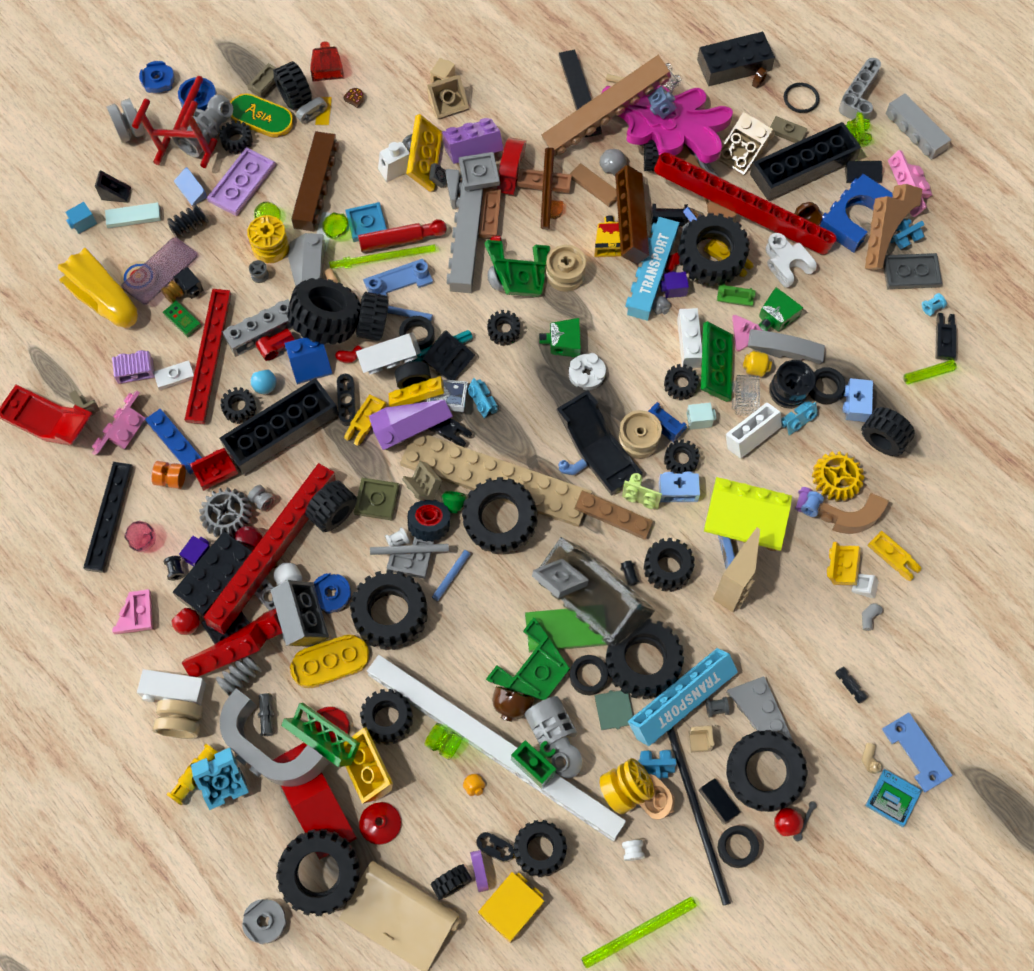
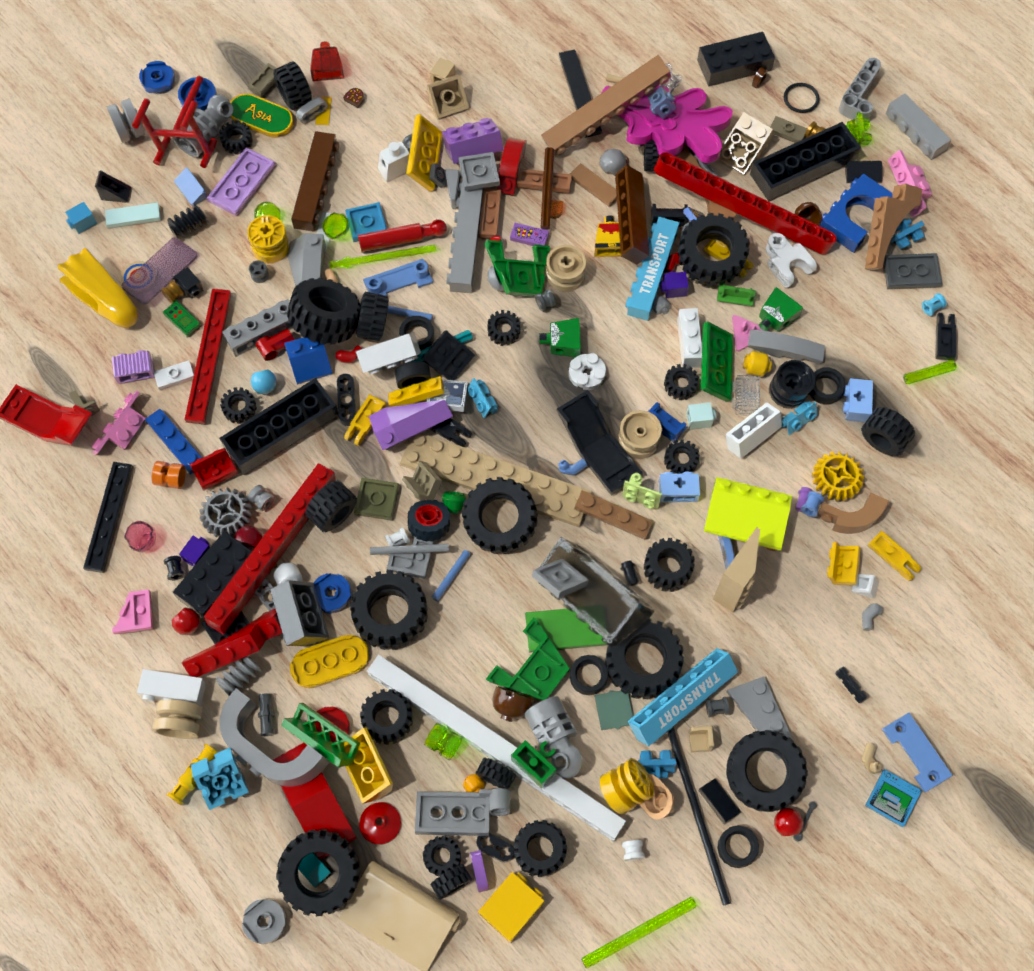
none -> teal tile [298,853,331,889]
none -> light grey hinge [415,788,511,836]
none -> black tyre [423,836,461,876]
none -> black tyre [476,757,516,790]
none -> medium lavender tile [510,223,549,246]
none -> dark grey wheel [535,289,556,311]
none -> pearl gold wheel [804,121,826,138]

